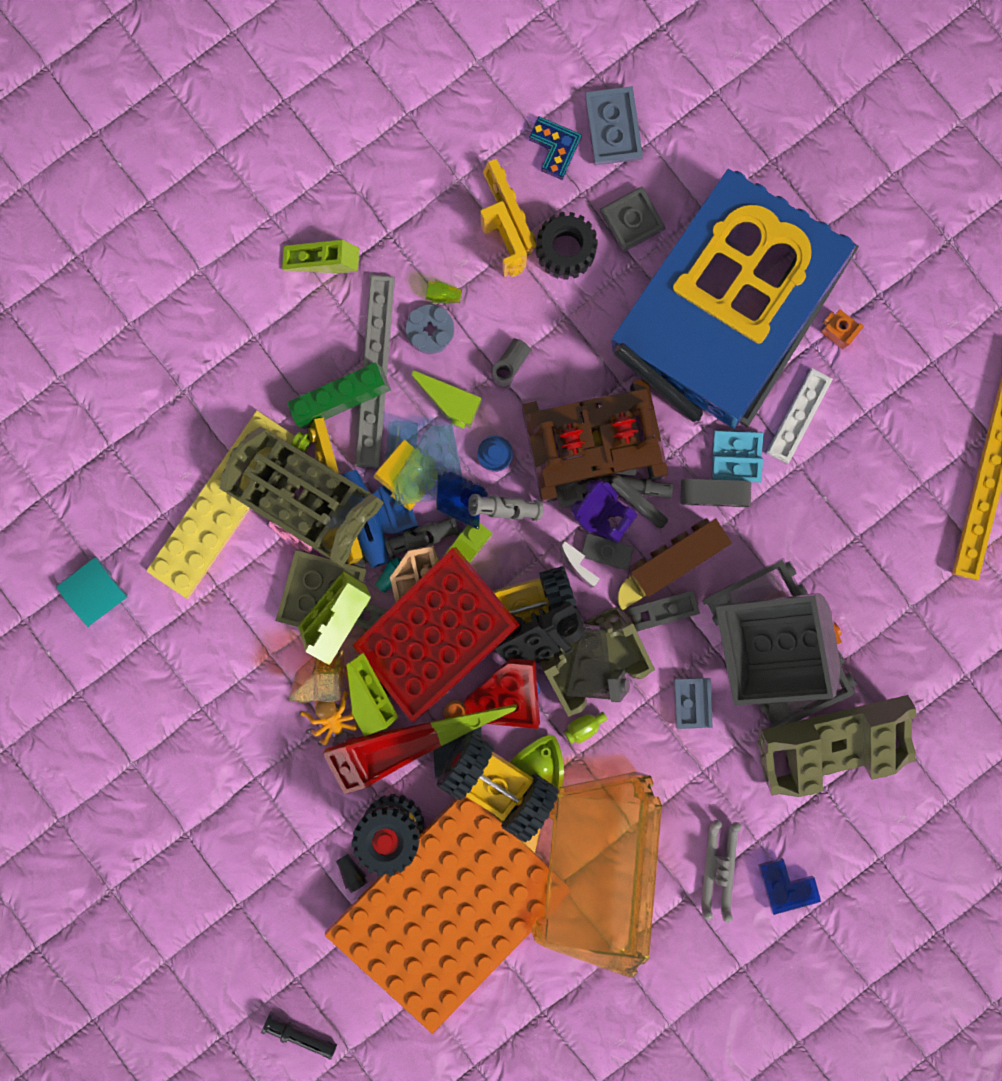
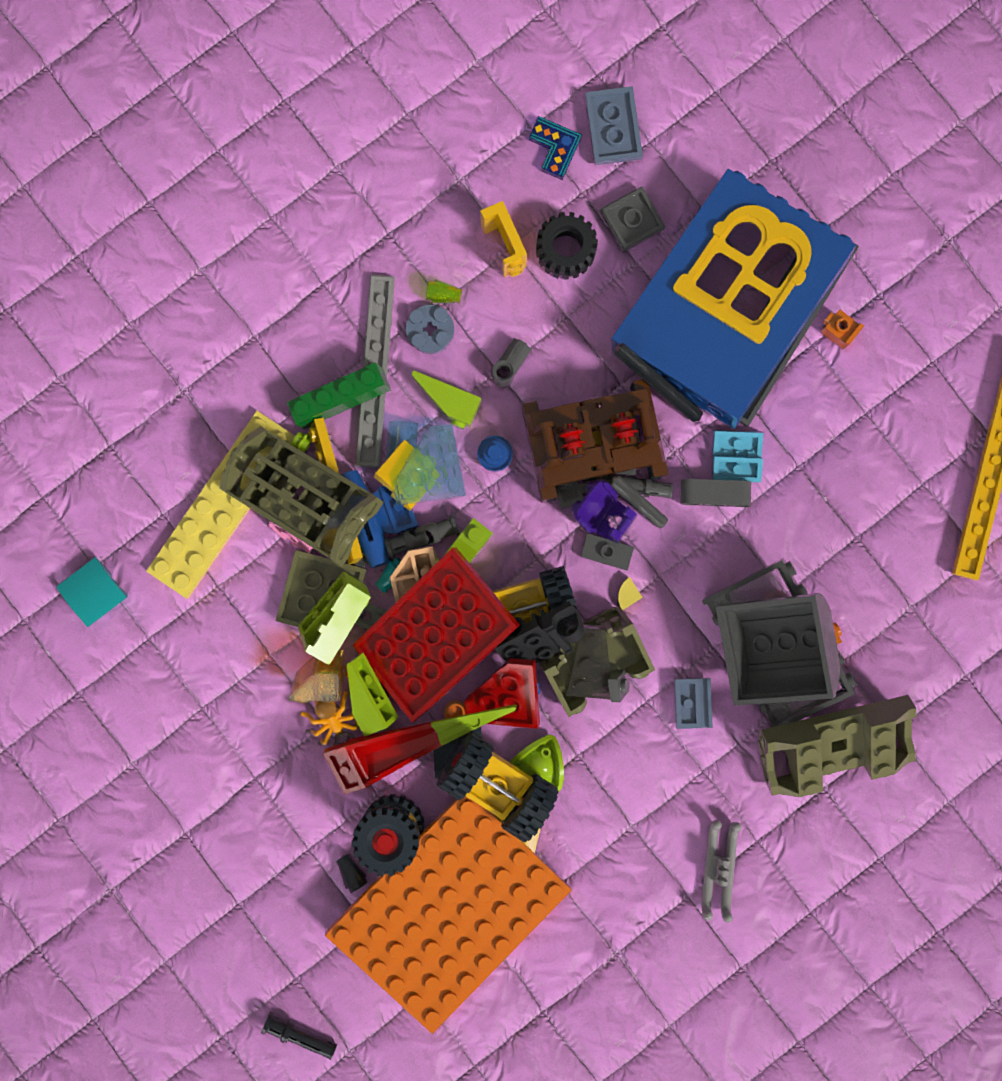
lime slope [282,240,360,273] -> none
clear blue hinge [436,471,488,529] -> none
light grey piece [468,494,543,521] -> none
yellow plate [483,159,537,256] -> none
clear yellow windscreen [532,772,662,977] -> none
white slope [560,542,600,588] -> none
lime plant [564,711,608,744] -> none
reddish brown piece [627,518,732,598] -> none
dark grey plate [627,590,700,631] -> none
clear blue plate [758,858,821,915] -> none
white tile [765,368,833,465] -> none

